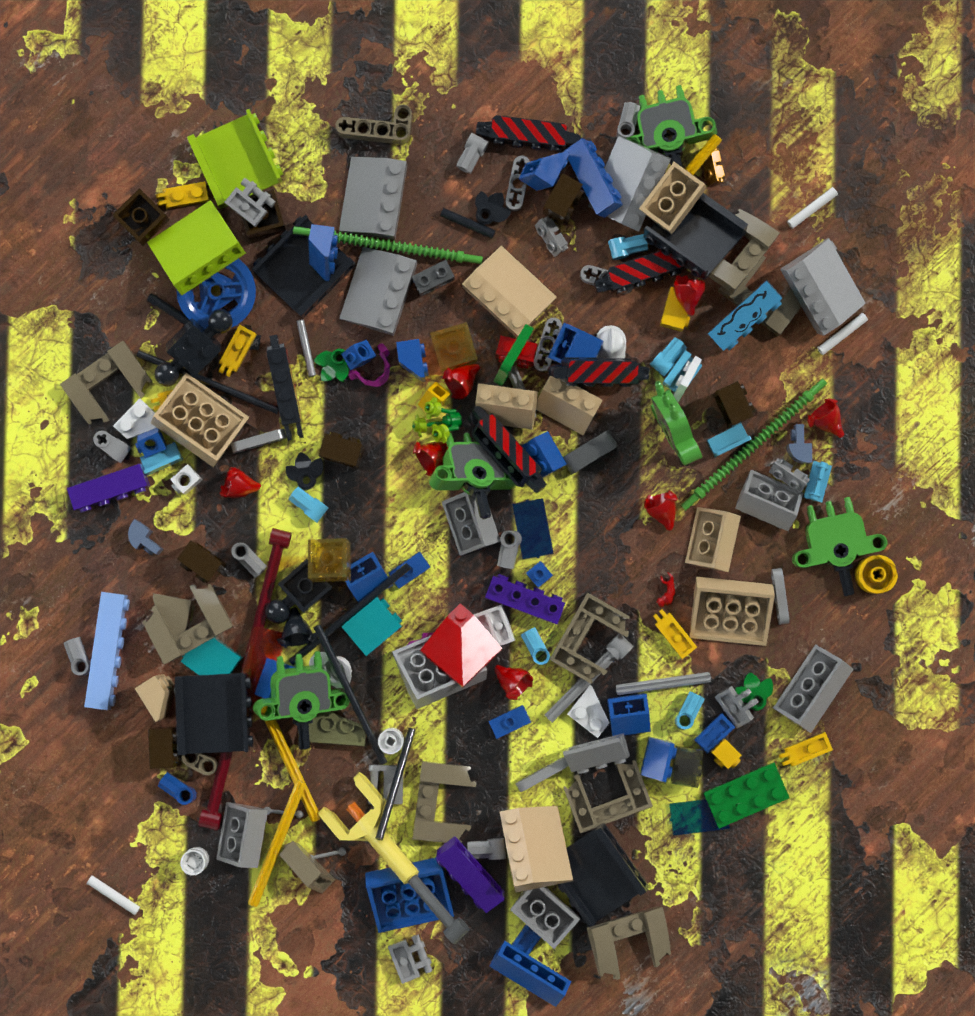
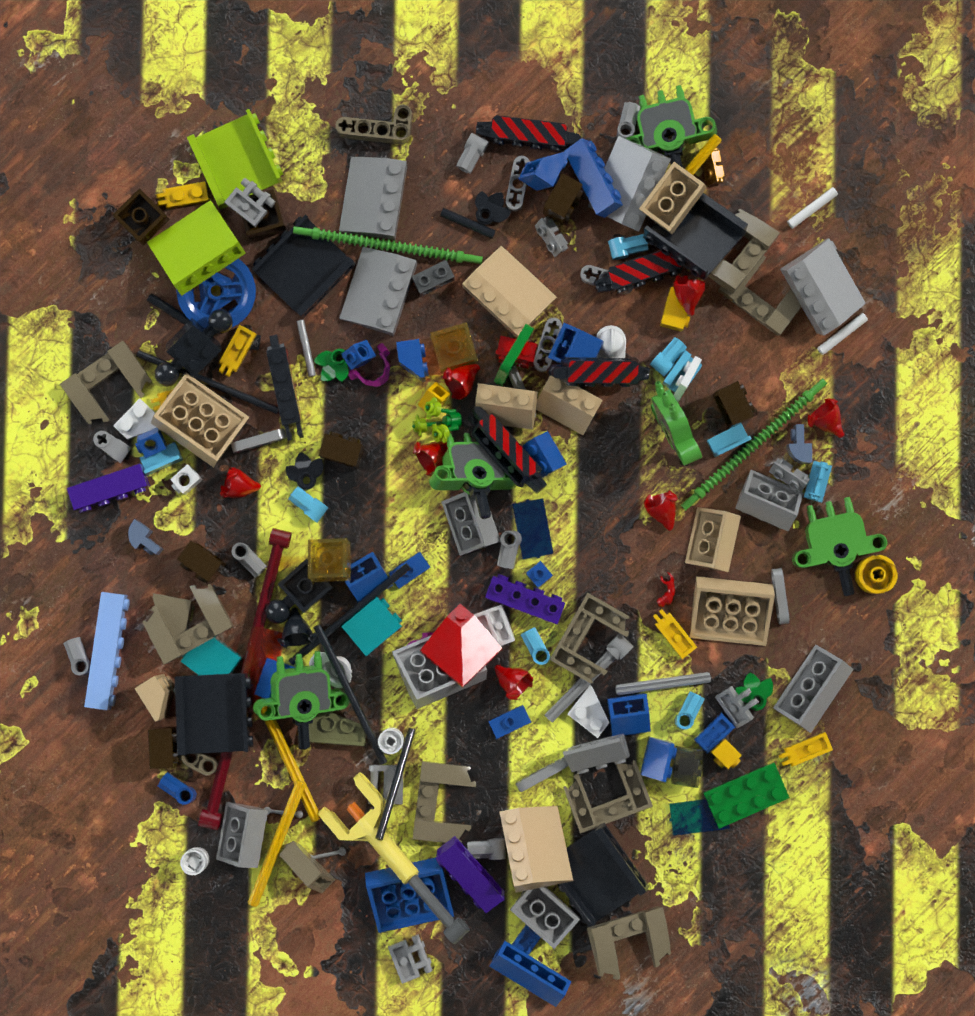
white piece [87,876,140,915] -> none
blue slope [309,224,338,281] -> none
dark grey beam [563,430,618,475] -> none
dark azure brick [708,281,782,351] -> none

